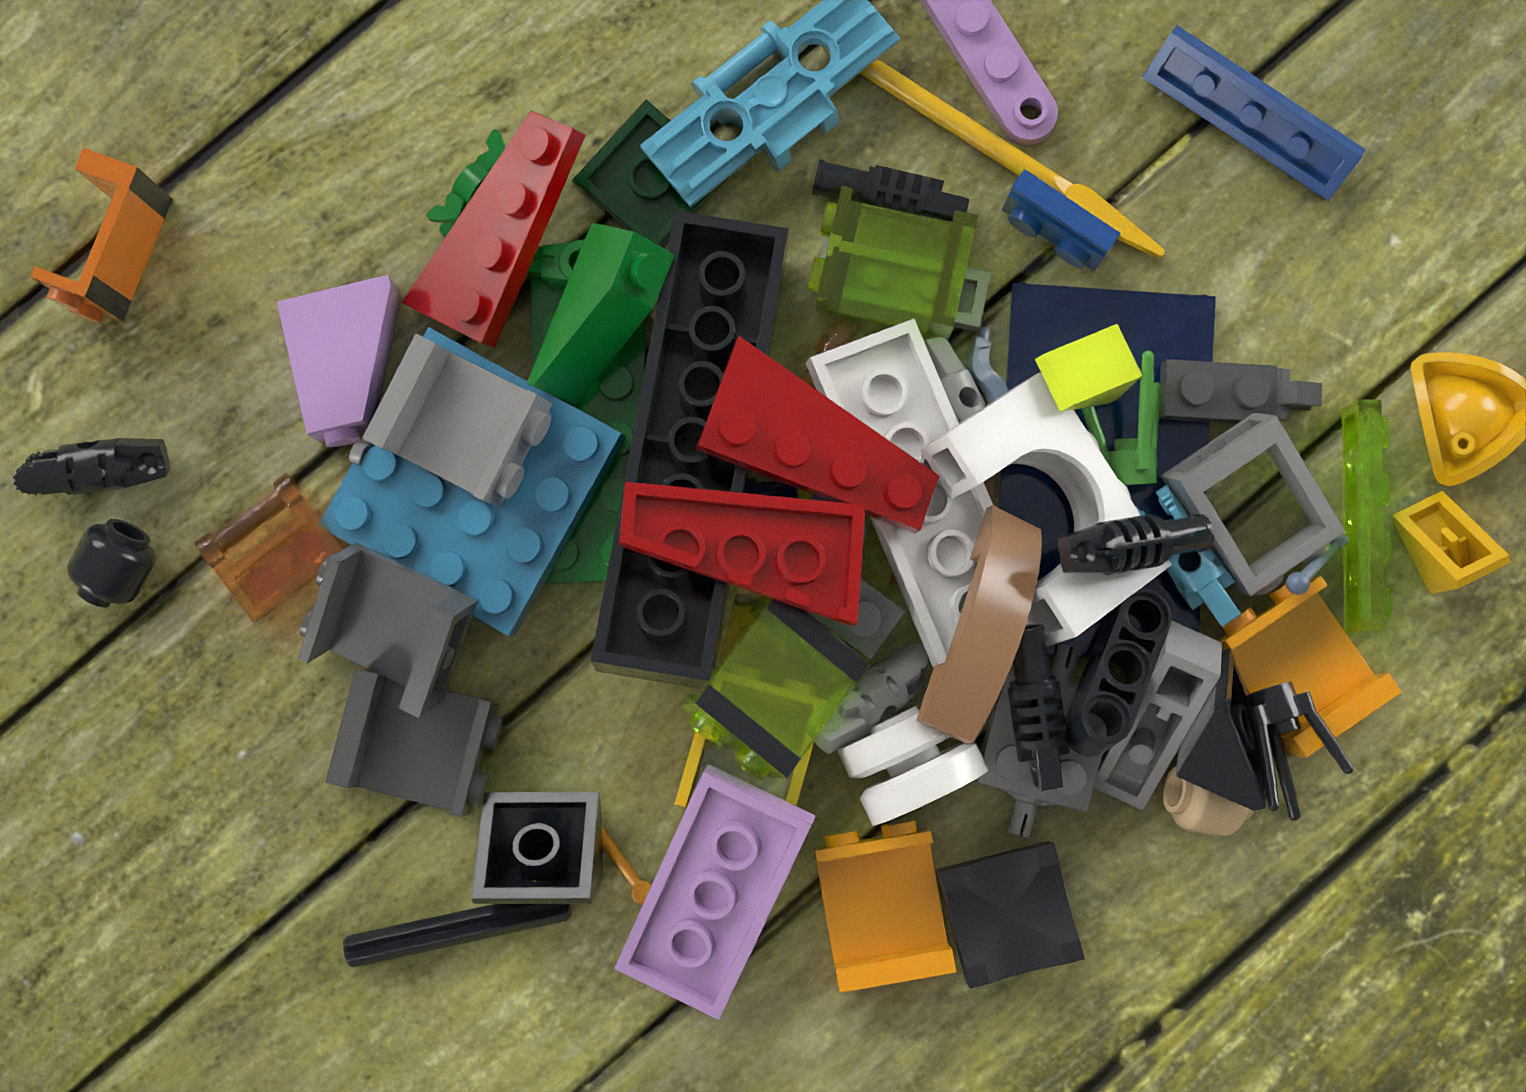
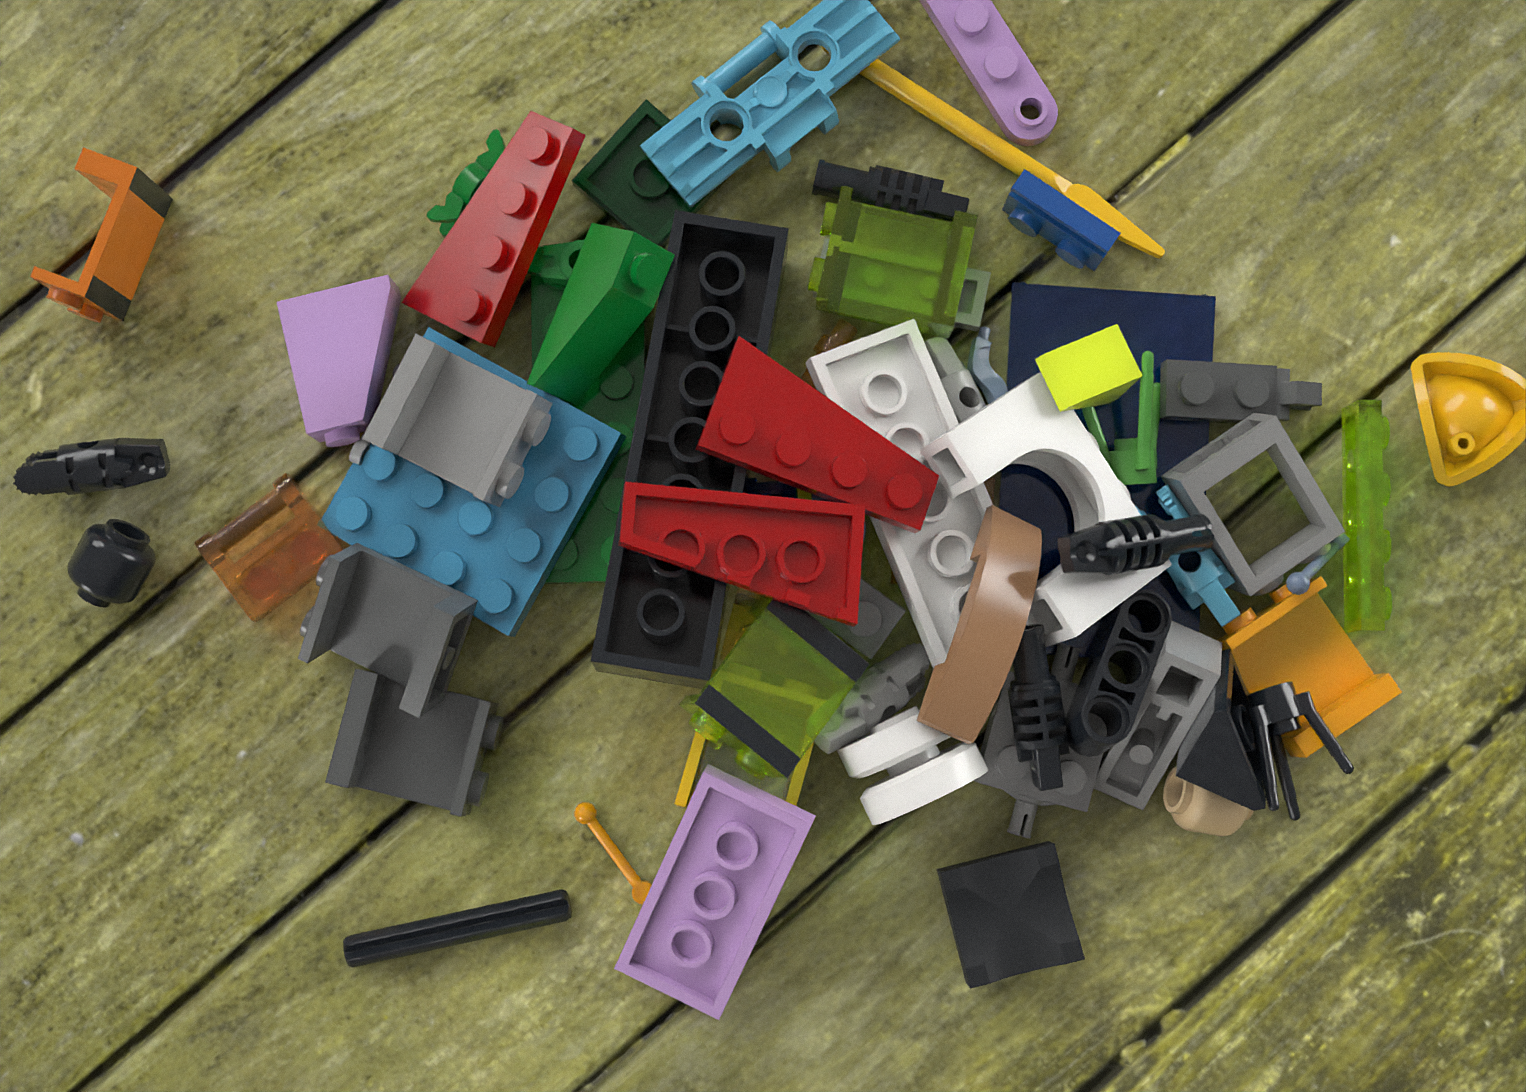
black slope [471,792,603,904] -> none
light orange panel [814,820,956,993] -> none
blue plate [1142,25,1366,201] -> none
yellow slope [1392,491,1510,595] -> none

